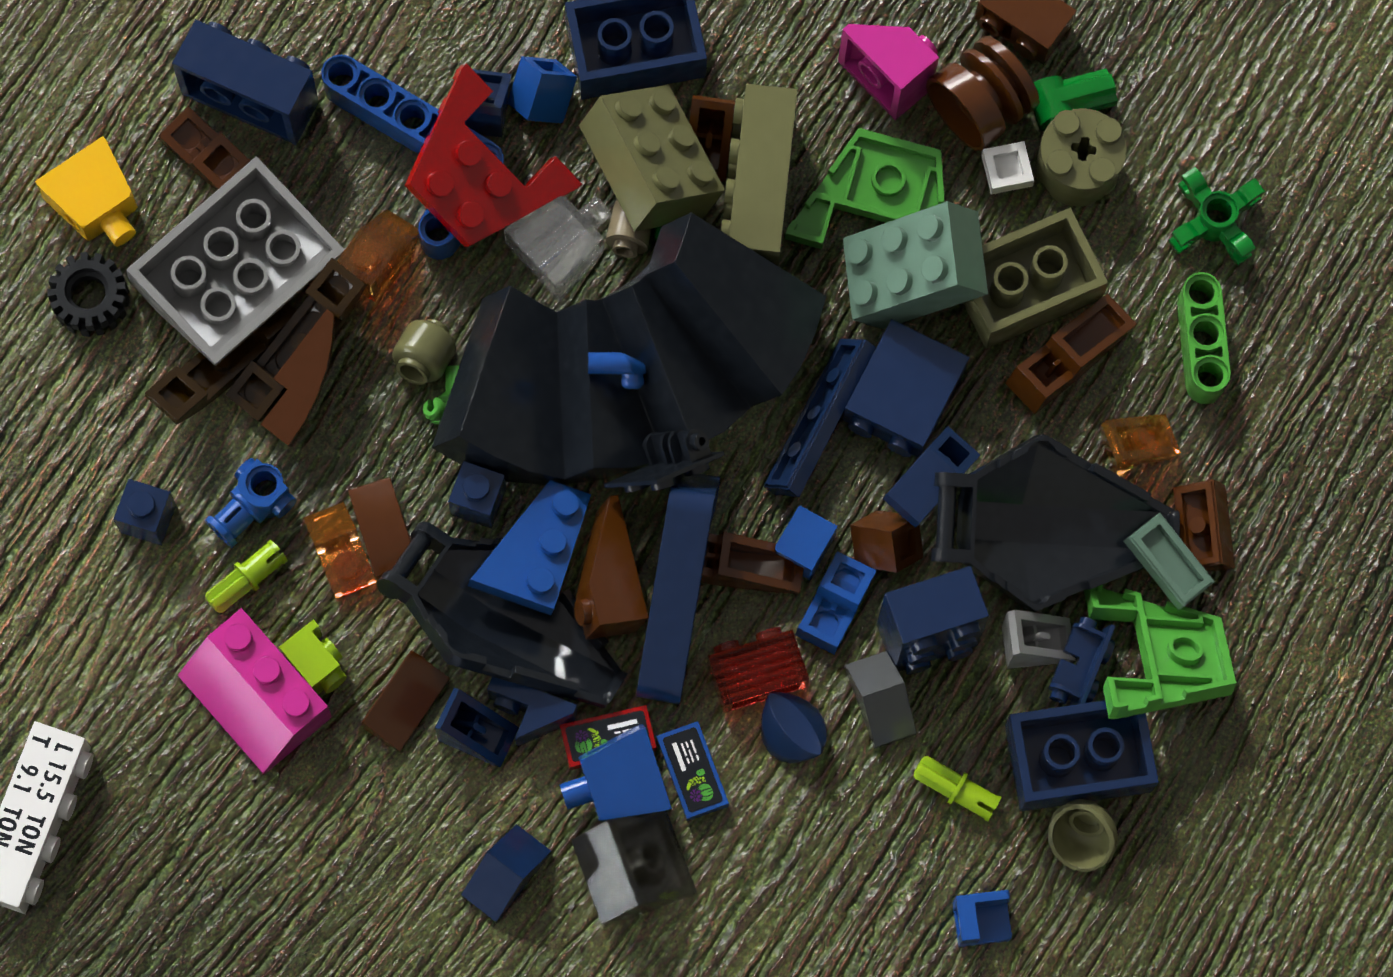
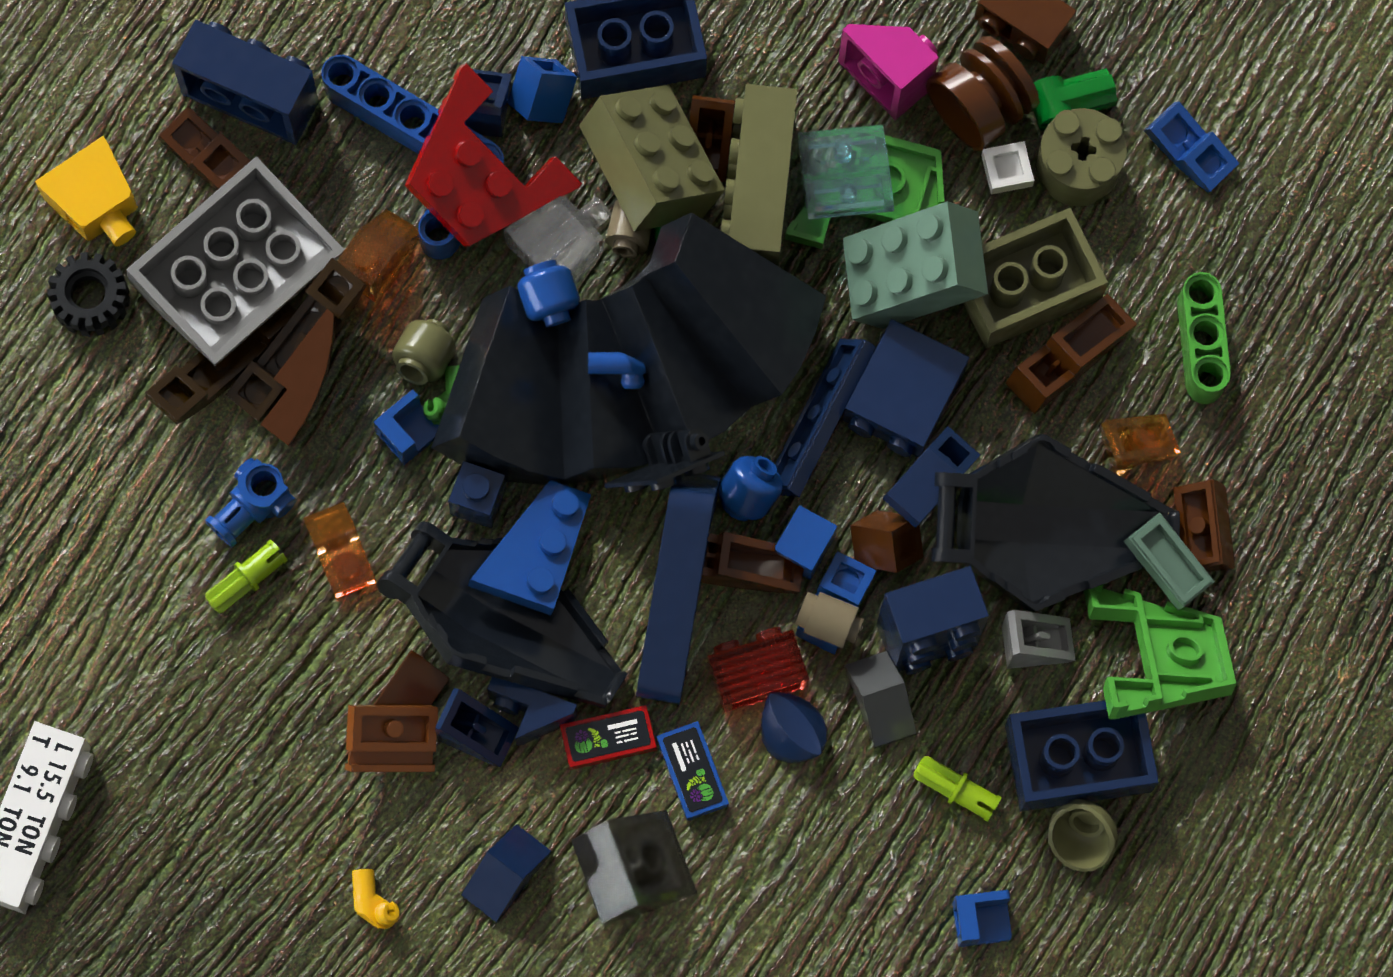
dark blue brick [113,479,177,546] -> none
dark pink slope [178,608,332,775] -> none
lime brick [279,619,347,694] -> none
reddish brown slope [348,477,418,577] -> none
blue torso [559,724,672,820] -> none
reddish brown slope [574,495,649,640] -> none
dark blue hinge [1048,617,1115,706] -> none
green pin [1168,167,1265,265] -> none
none -> dark orange plate [345,705,438,772]
none -> yellow arm [352,869,400,929]
none -> blue panel [373,389,439,465]
none -> blue head [517,260,580,328]
none -> blue head [718,456,783,521]
none -> dark tan brick [795,592,864,648]
none -> clear light blue slope [798,125,894,220]
none -> blue slope [1144,101,1240,192]

